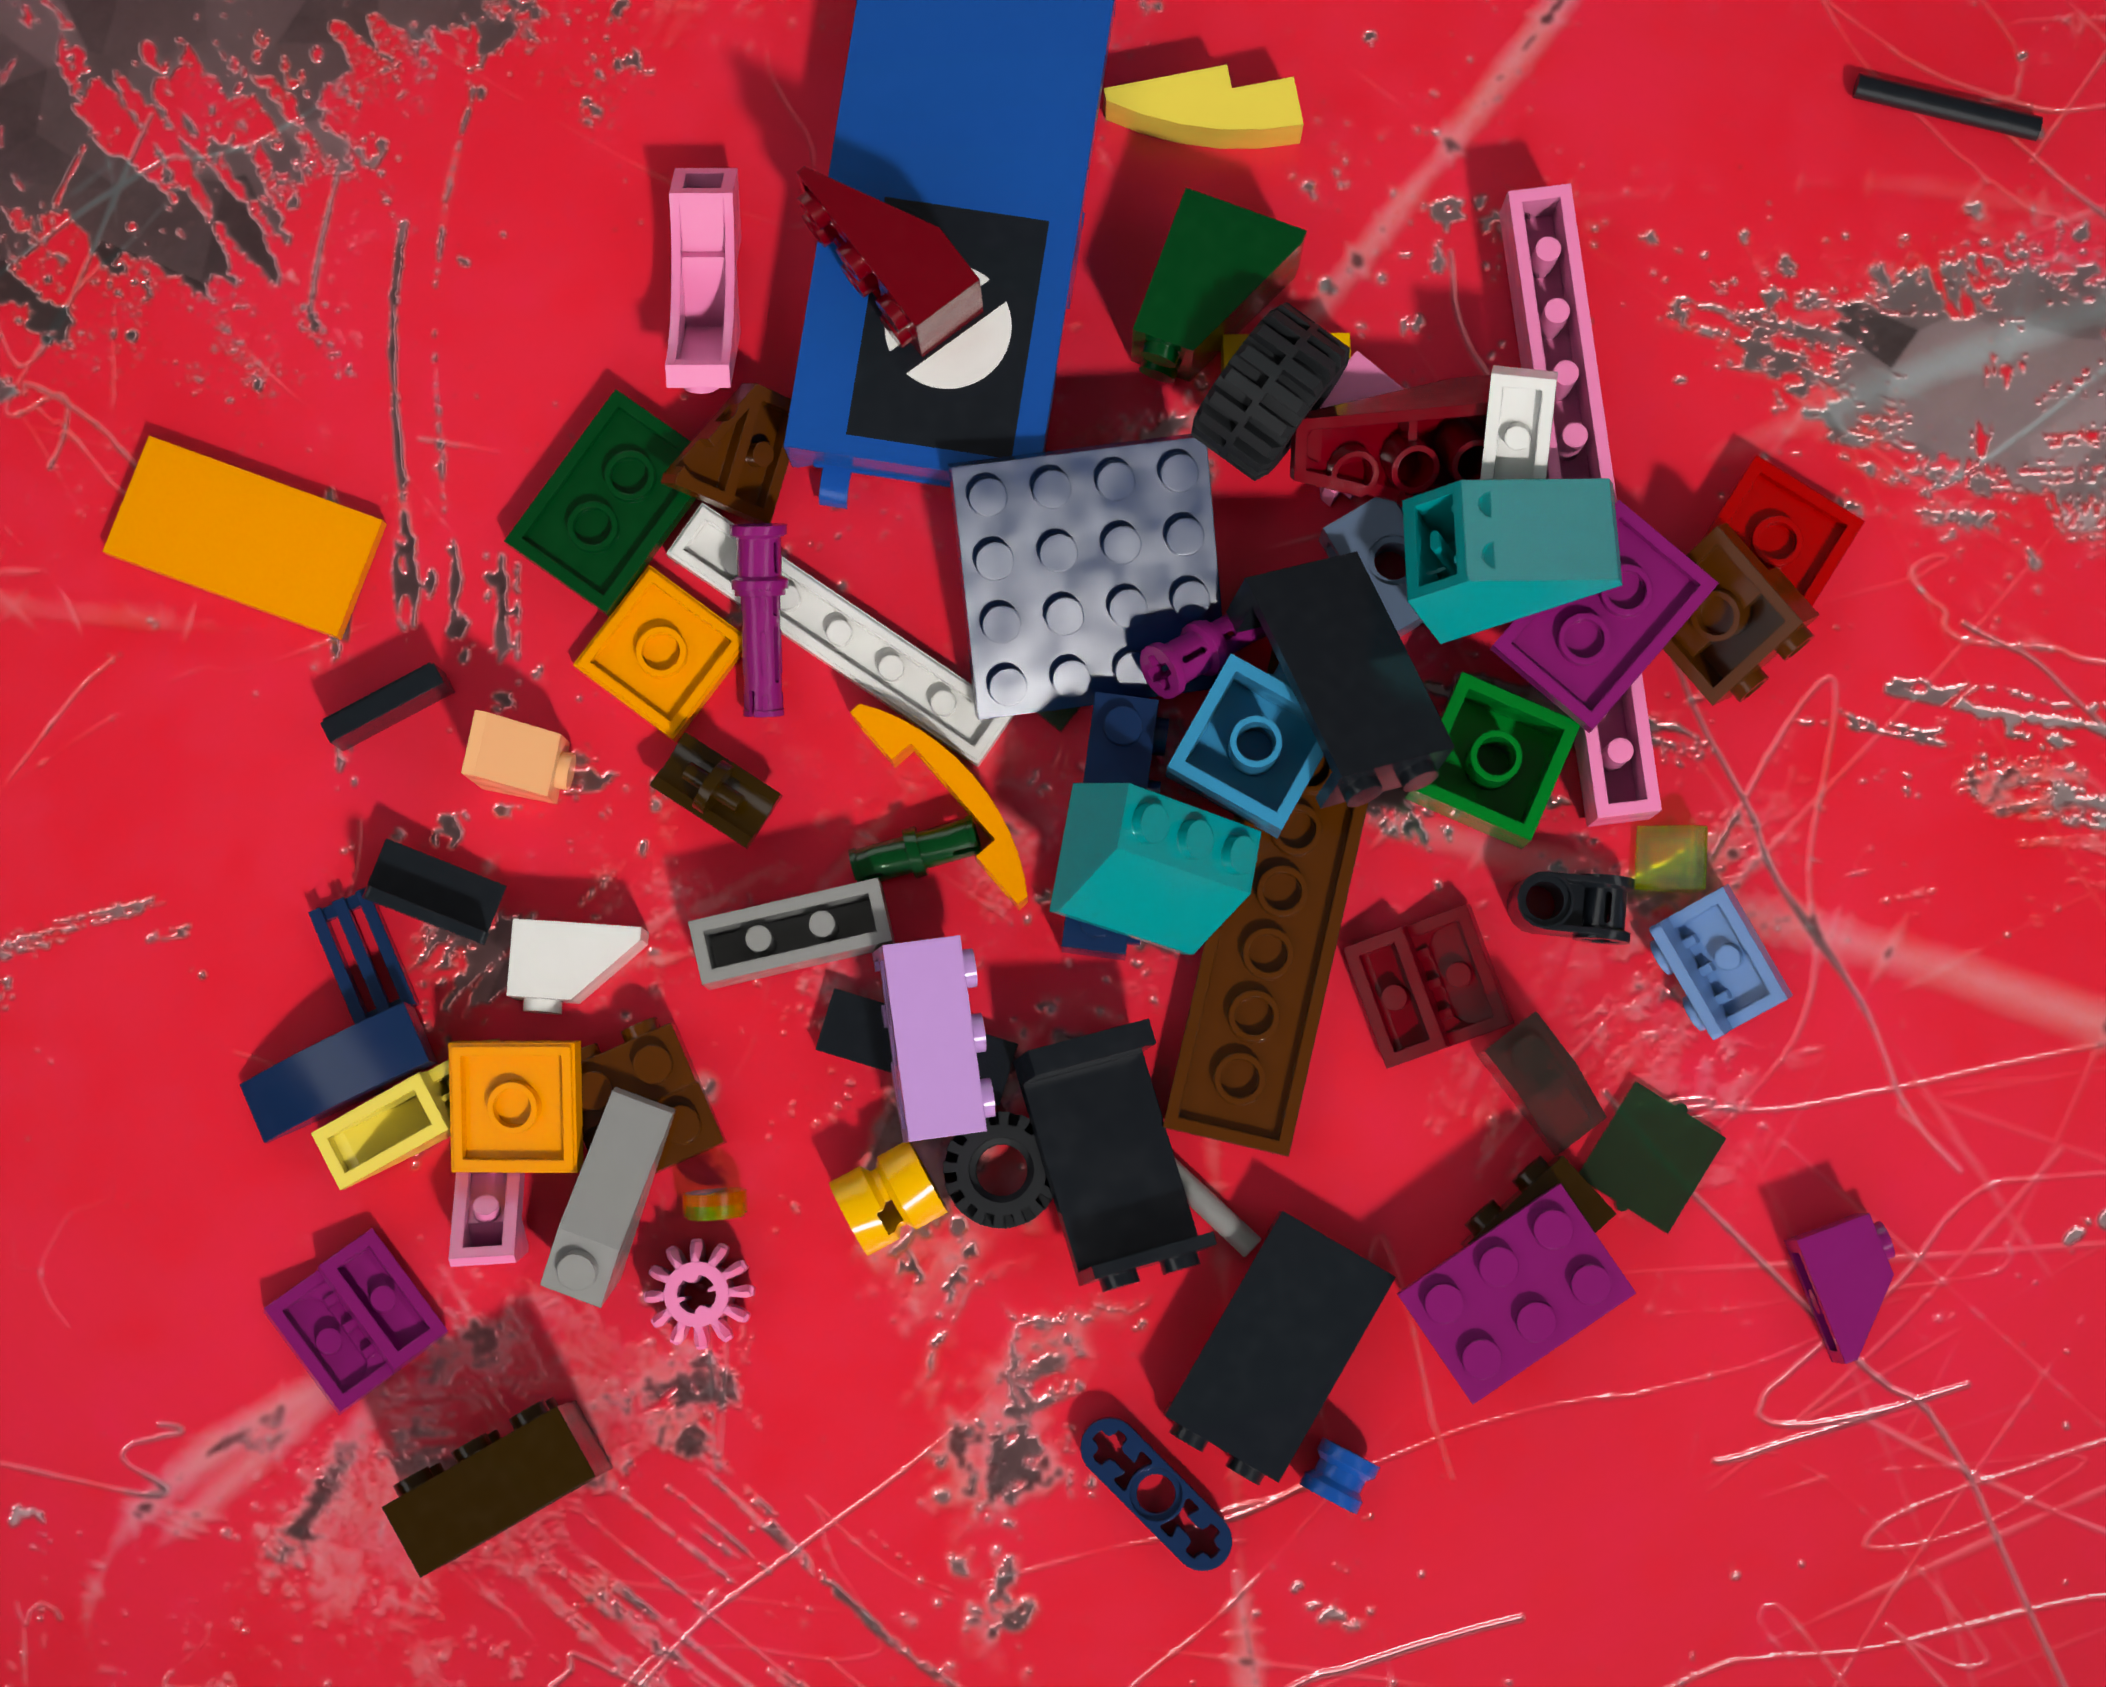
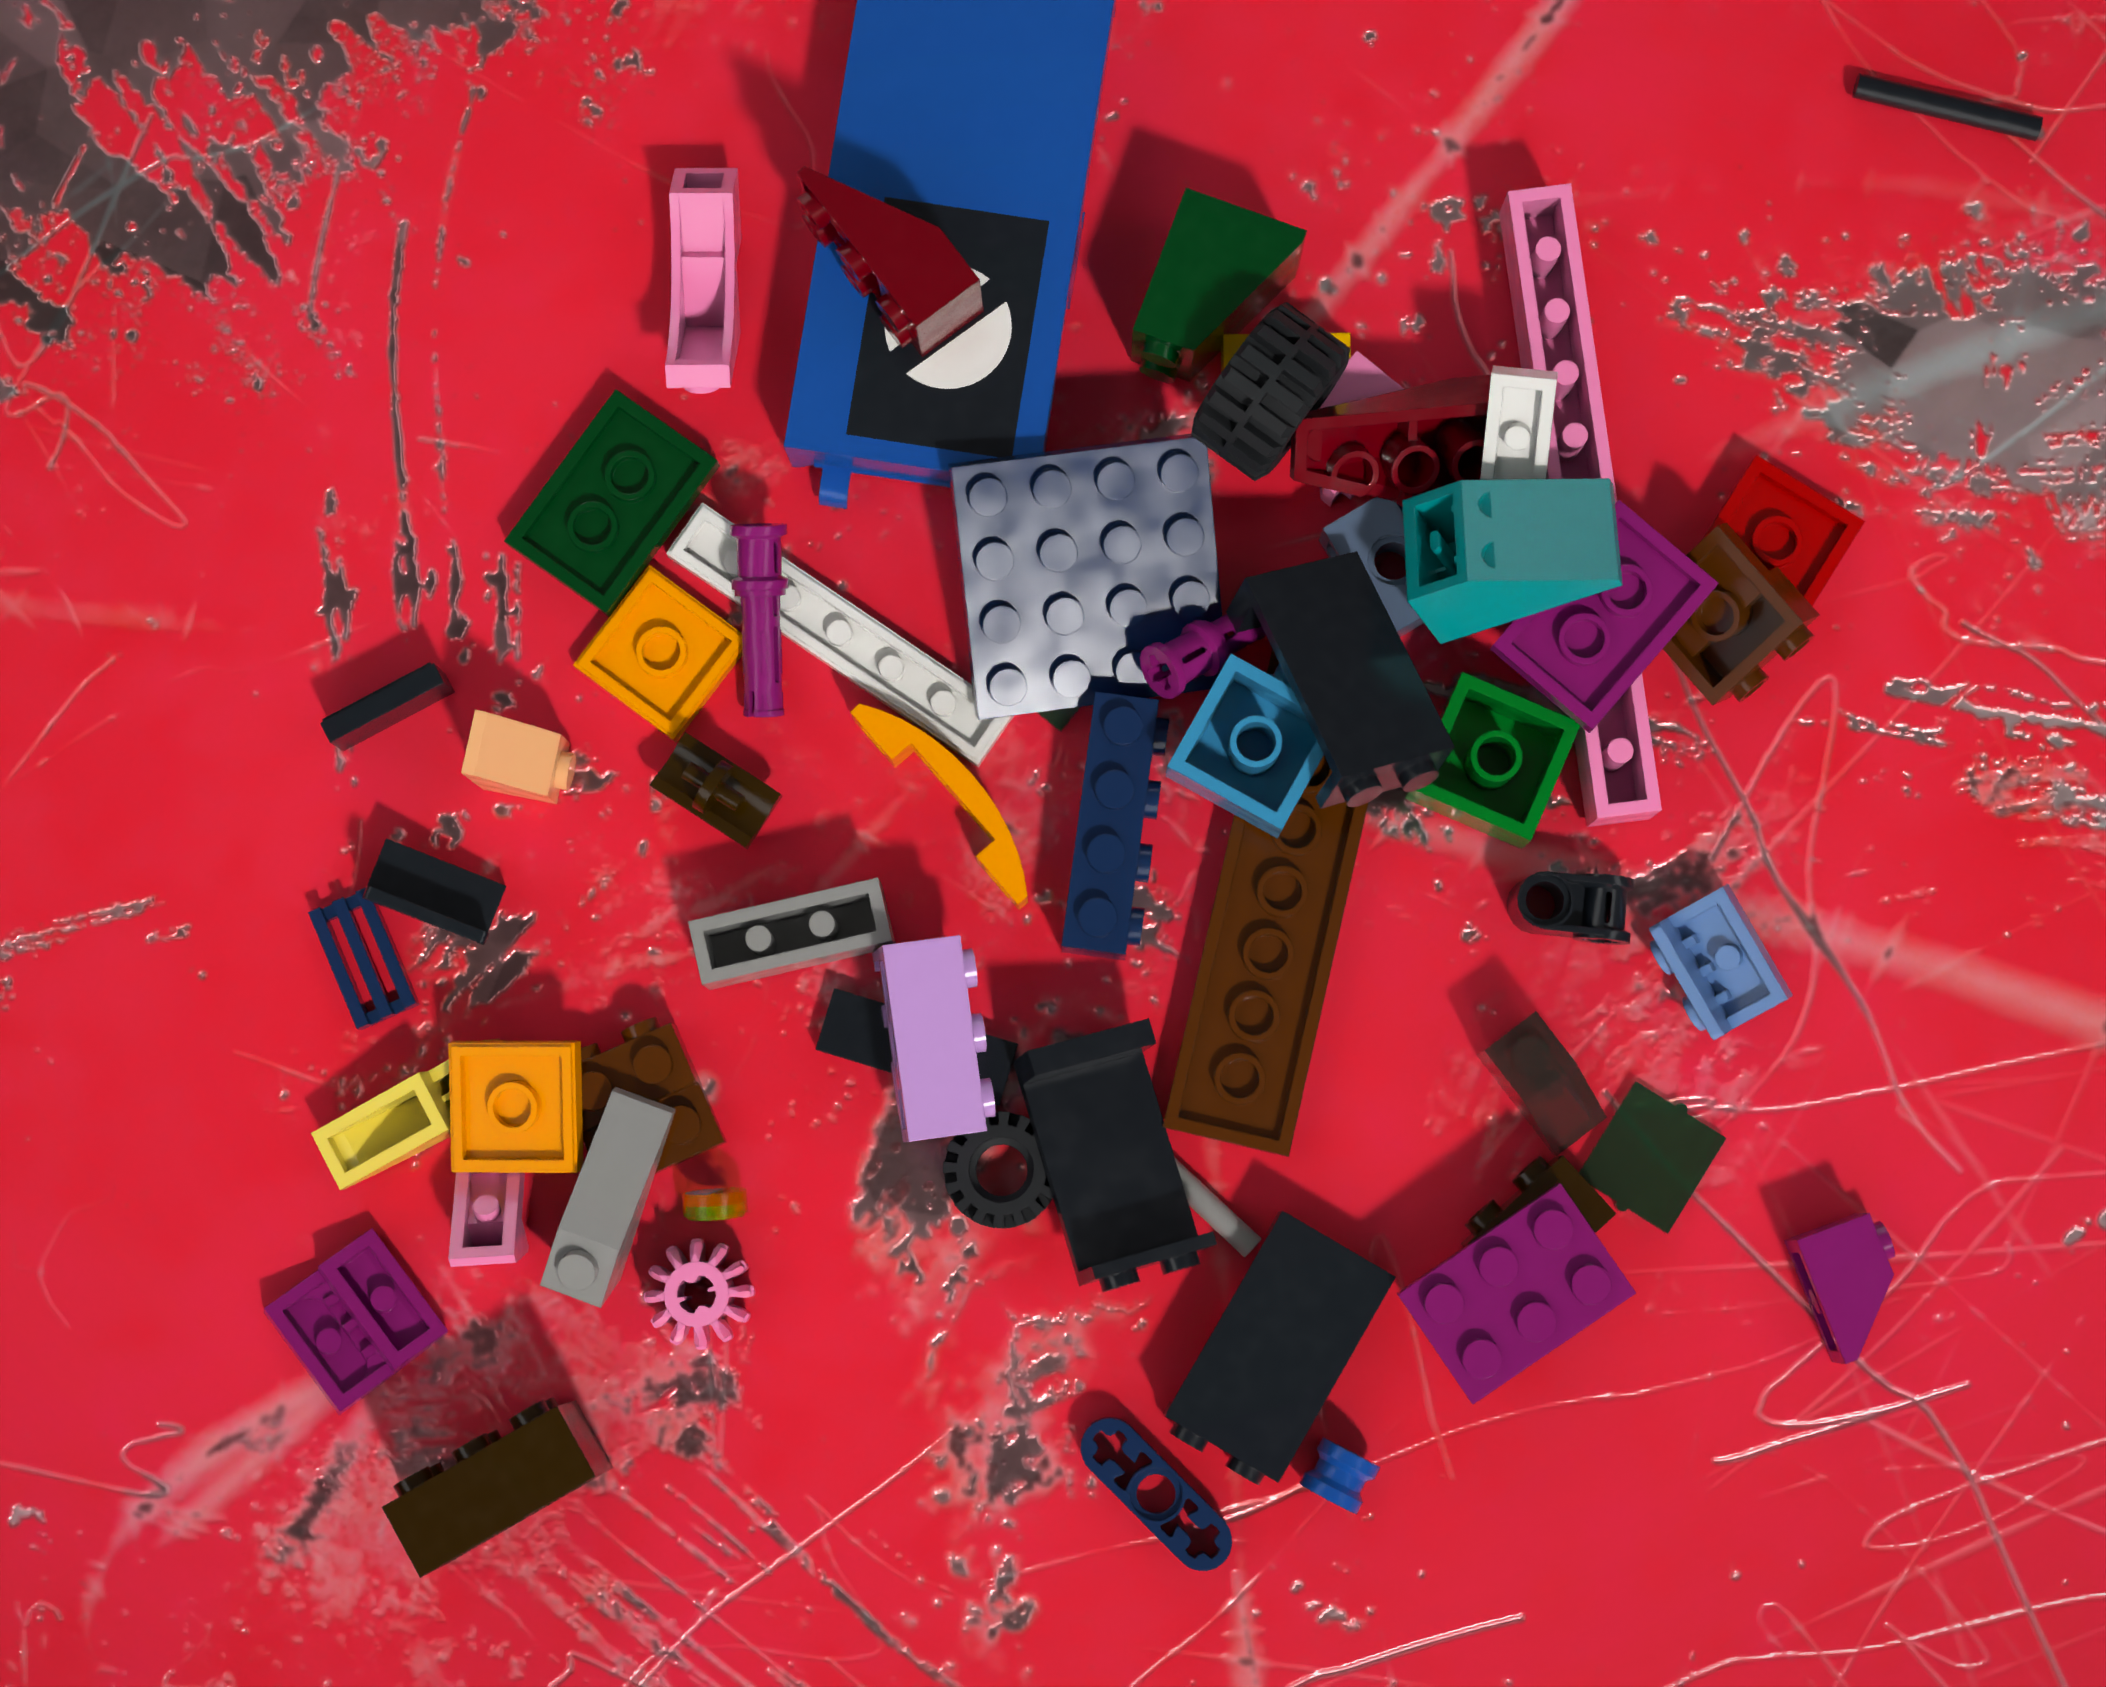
light orange tile [102,436,387,640] -> none
dark blue slope [240,1002,438,1143] -> none
white slope [506,918,649,1014] -> none
reddish brown wing [660,383,791,523] -> none
yellow wheel [829,1142,948,1256] -> none
dark green pin [848,815,982,882] -> none
teal slope [1049,783,1262,955] -> none
light yellow slope [1103,64,1304,149] -> none
dark red slope [1343,904,1514,1069] -> none
clear neon green slope [1634,825,1708,893] -> none

